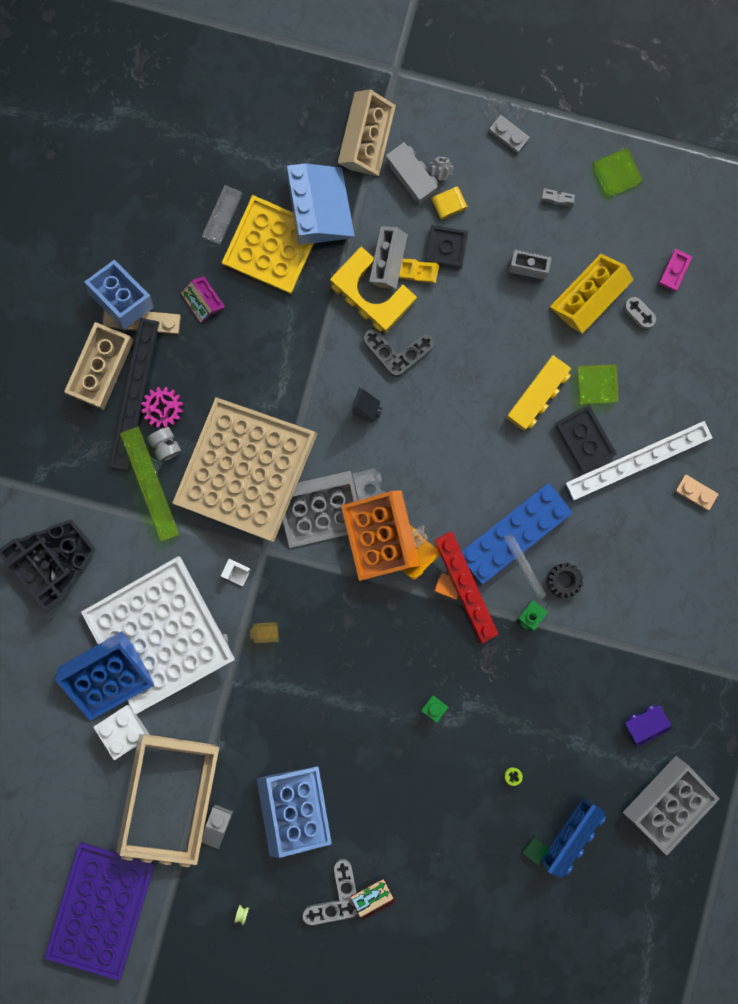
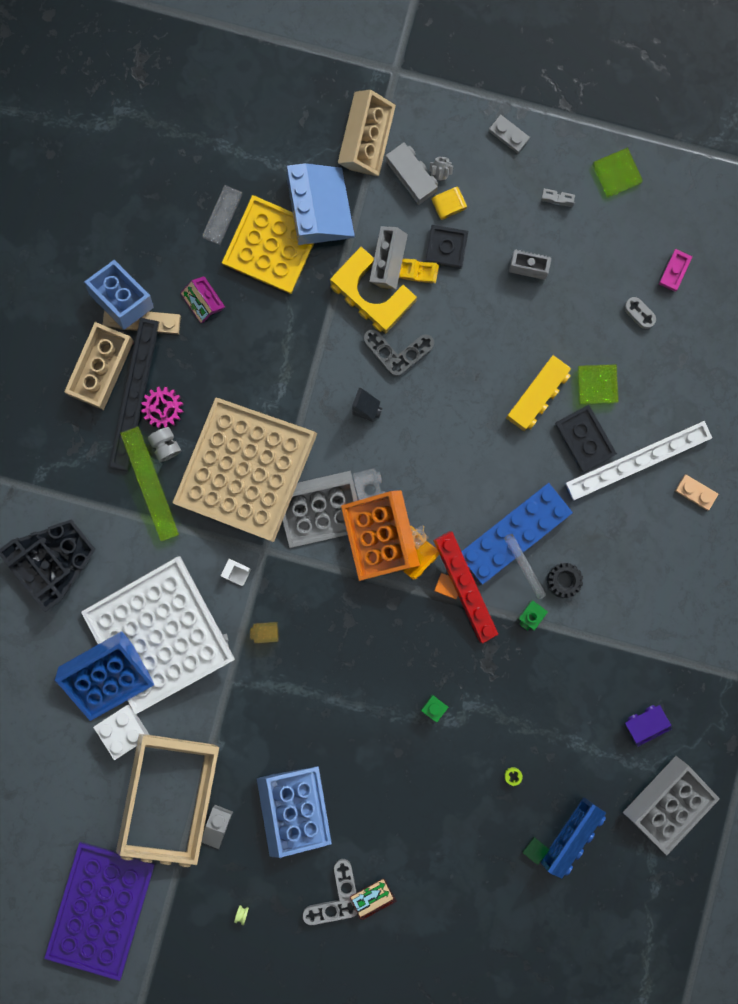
yellow slope [550,254,634,334] -> none

